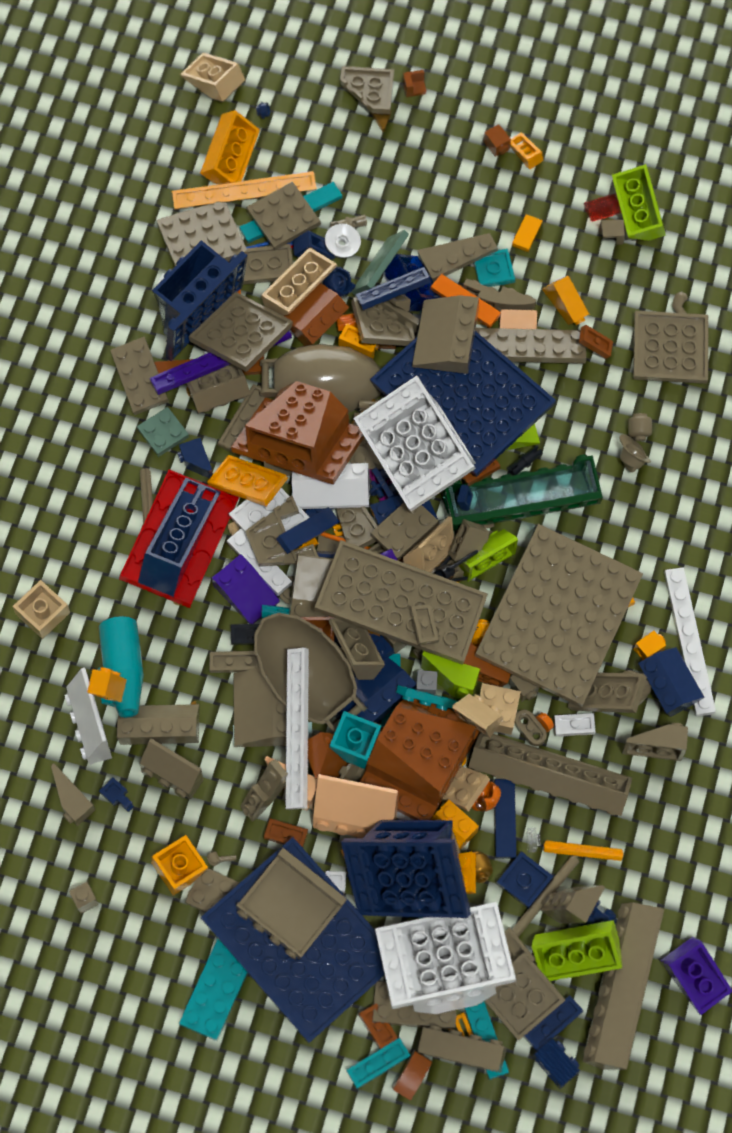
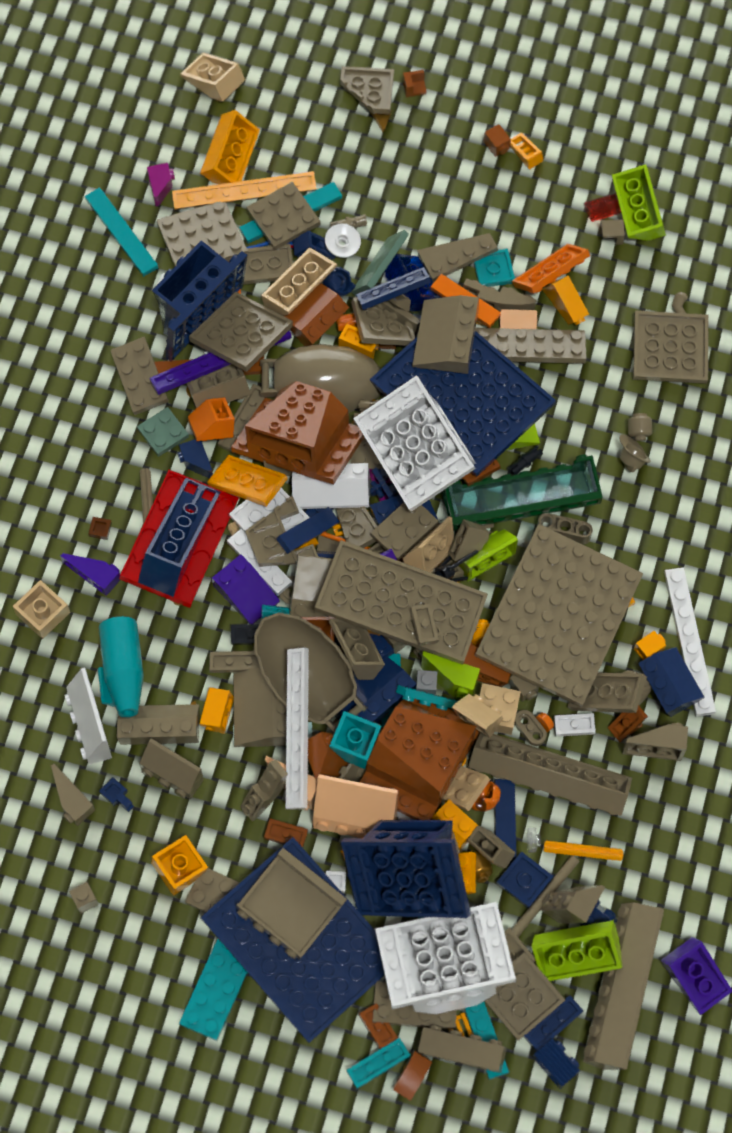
light orange brick [87,667,127,702] -> none
dark tan hand [207,852,236,866] -> none
dark blue plate [256,101,270,119] -> none
dark blue tile [457,485,473,511] -> none
light orange tile [512,214,543,252] -> none
dark orange plate [579,325,613,359] -> none
none -> dark purple slope [61,553,120,596]
none -> teal tile [85,187,158,277]
none -> reddish brown plate [88,517,112,540]
none -> magenta slope [147,163,175,206]
none -> orange slope [188,397,235,441]
none -> light orange hinge [199,687,234,734]
none -> dark tan brick [467,826,515,869]
none -> orange plate [512,244,590,294]
none -> dark tan beam [537,513,593,545]
none -> dark orange slope [608,706,648,742]

